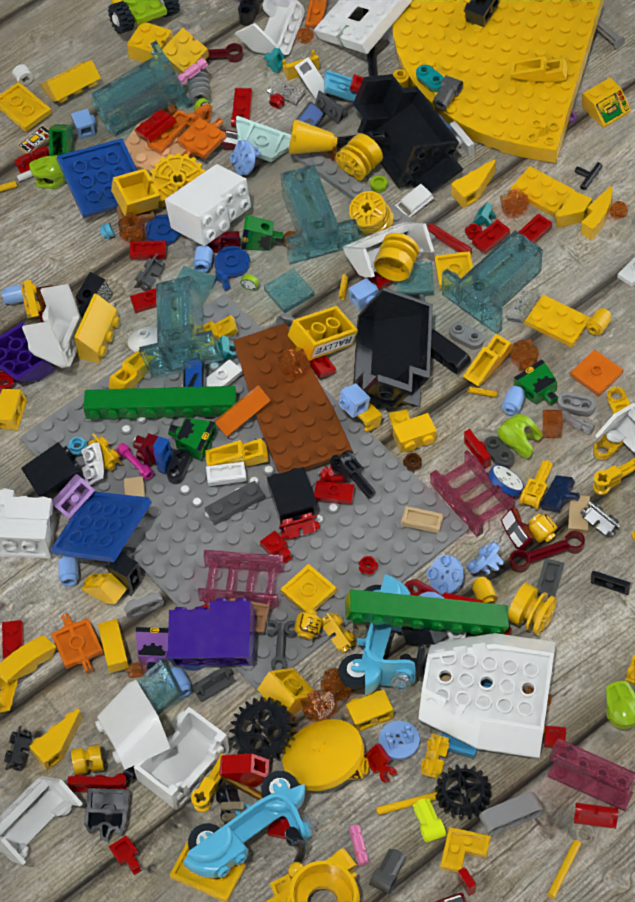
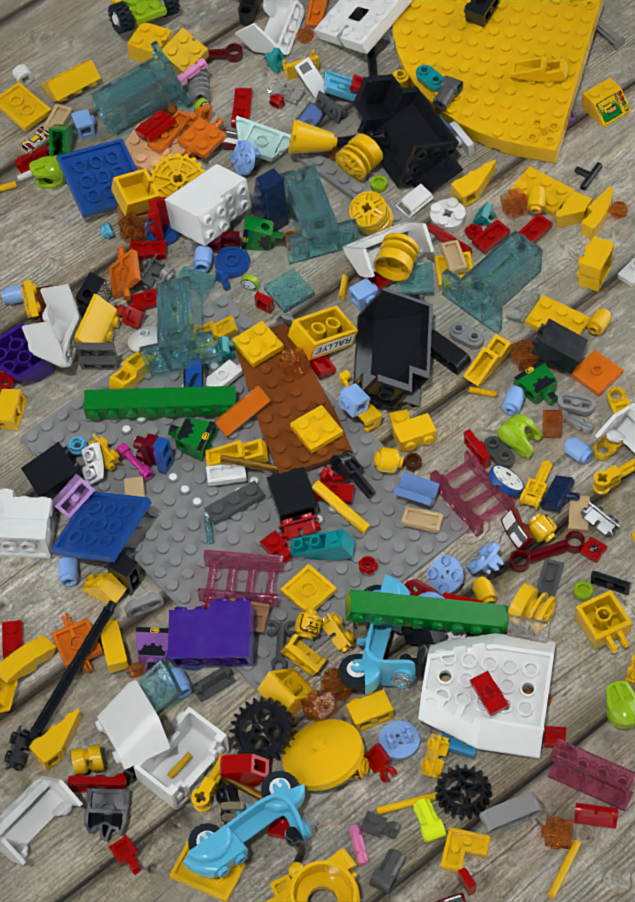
black beam [166,449,191,484] -> none
none -> black piece [28,600,117,741]
none -> tan tile [44,104,72,131]
none -> dark grey slope [76,342,119,370]
none -> orange plate [109,247,141,300]
none -> red plate [114,304,146,329]
none -> red bracket [147,197,170,241]
none -> light grey plate [159,266,175,282]
none -> yellow piece [167,751,193,779]
none -> clear light blue piece [204,516,215,545]
none -> pearl gold bar [220,455,278,473]
none -> yellow plate [232,321,284,368]
none -> dark blue wedge [251,168,288,231]
none -> red tile [254,291,274,314]
none -> yellow hinge [280,633,327,677]
none -> yellow plate [290,405,343,454]
none -> teal slope [290,529,355,560]
none -> yellow piece [312,480,371,534]
none -> yellow hand [339,370,352,387]
none -> dark grey plate [360,811,400,839]
none -> yellow head [373,447,403,474]
none -> medium blue panel [393,472,440,506]
none -> white plate [430,197,466,232]
none -> tan tile [440,240,468,275]
none -> red plate [470,670,509,717]
none -> clear plate [507,615,551,644]
none -> yellow brick [527,185,546,214]
none -> black brick [531,318,588,374]
none -> clear orange brick [541,817,574,850]
none -> light blue brick [564,437,594,464]
none -> lime tile [573,581,594,602]
none -> yellow hinge [575,590,631,653]
none -> yellow piece [576,236,615,292]
none -> red tile [580,536,608,563]

